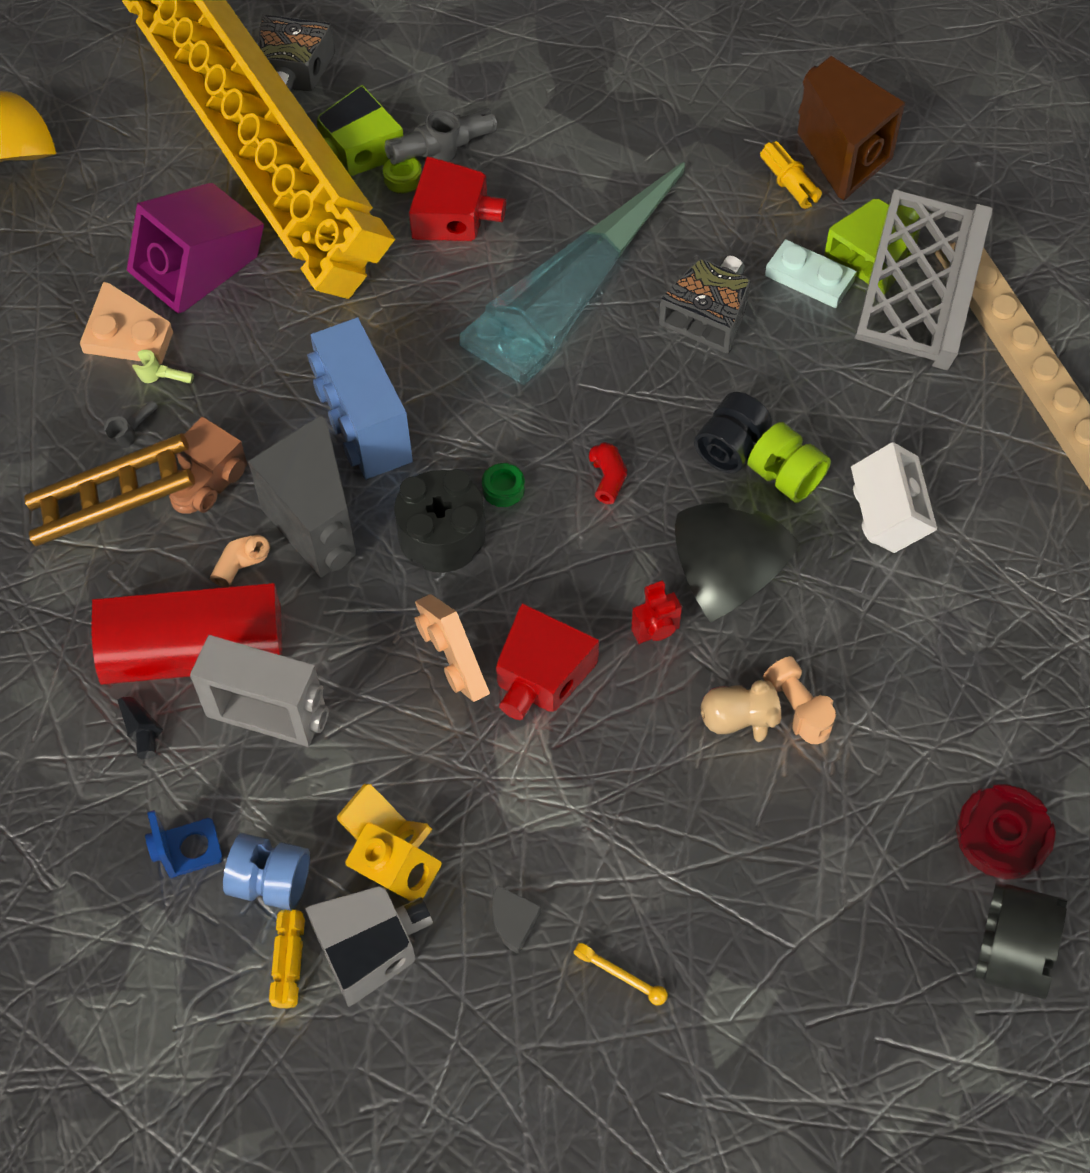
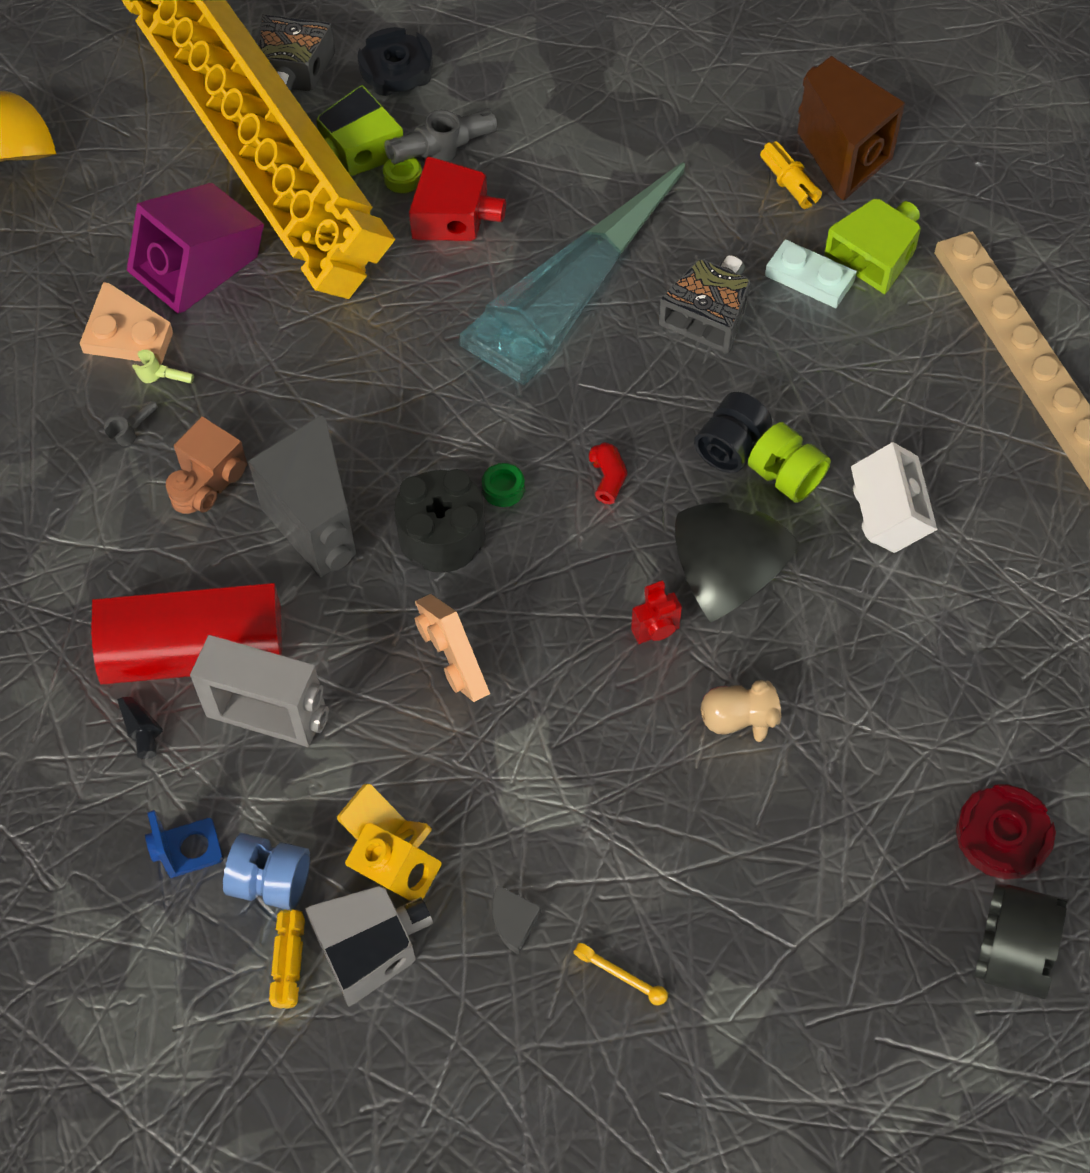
pearl gold bar [24,433,195,546] -> none
light nougat arm [210,535,270,587] -> none
medium blue brick [307,317,413,480] -> none
red torso [496,603,599,720] -> none
light nougat leg [763,656,836,744] -> none
light grey fence [854,189,993,371] -> none
none -> black plate [358,27,433,96]

